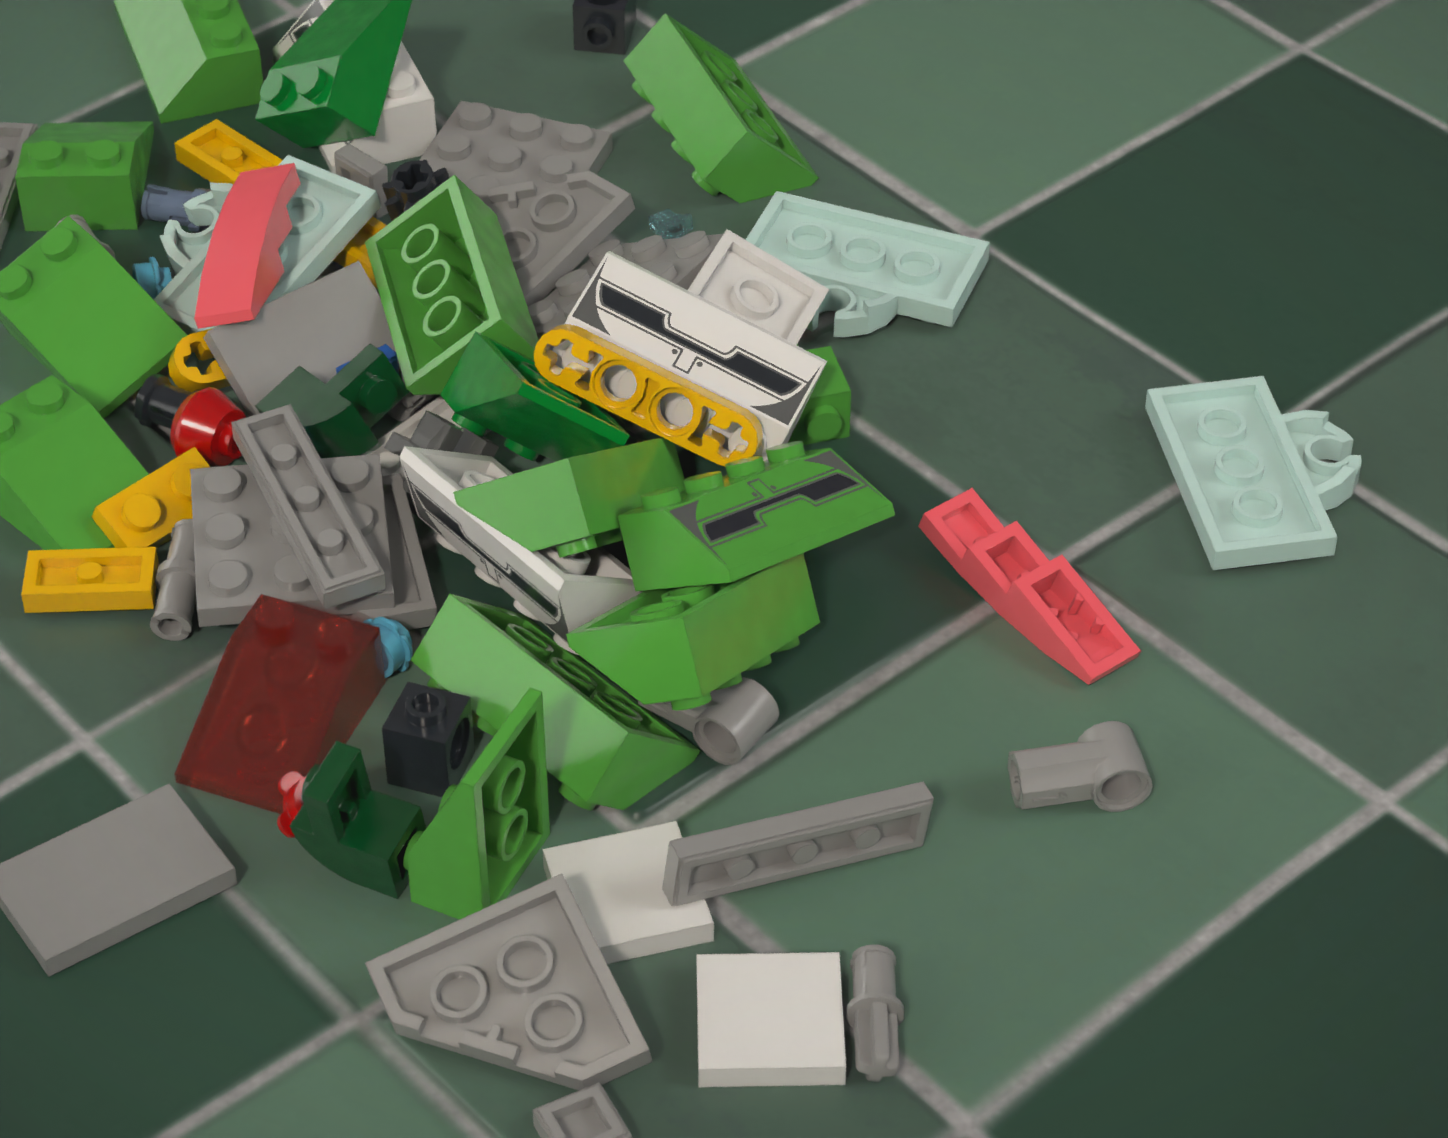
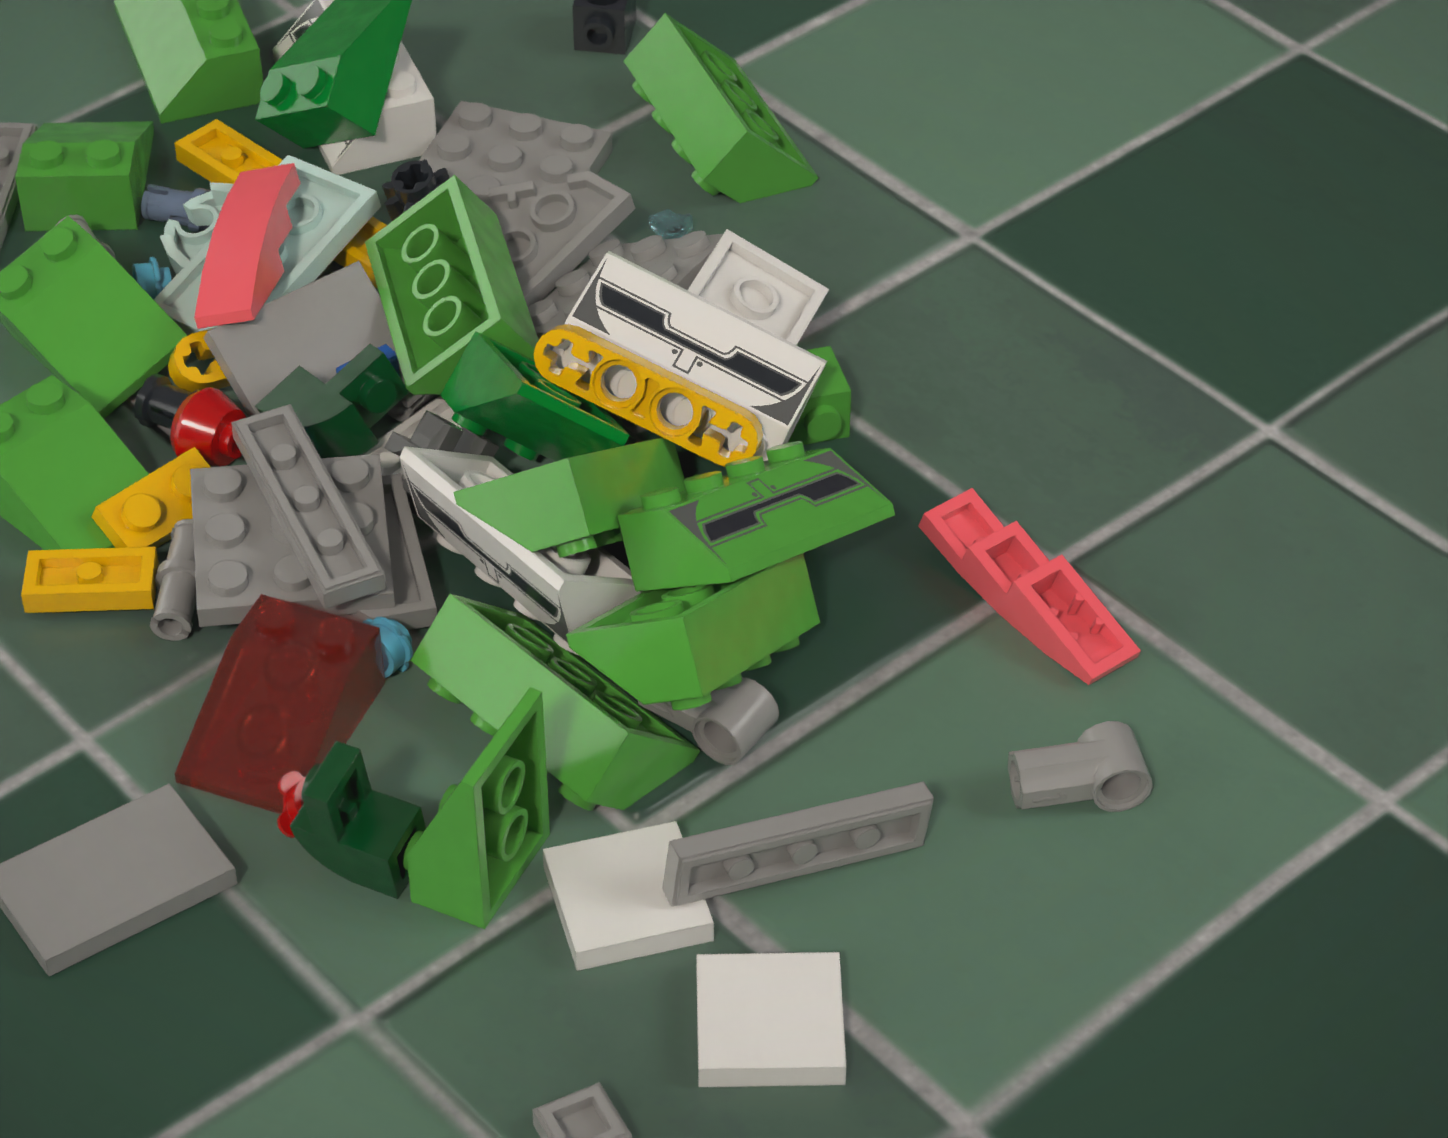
light grey tile [334,144,388,219] -> none
light grey plate [365,873,653,1090] -> none
black brick [382,682,475,797] -> none
light aqua plate [746,191,990,337] -> none
light grey axle [847,945,904,1082] -> none
light aqua plate [1145,376,1361,570] -> none

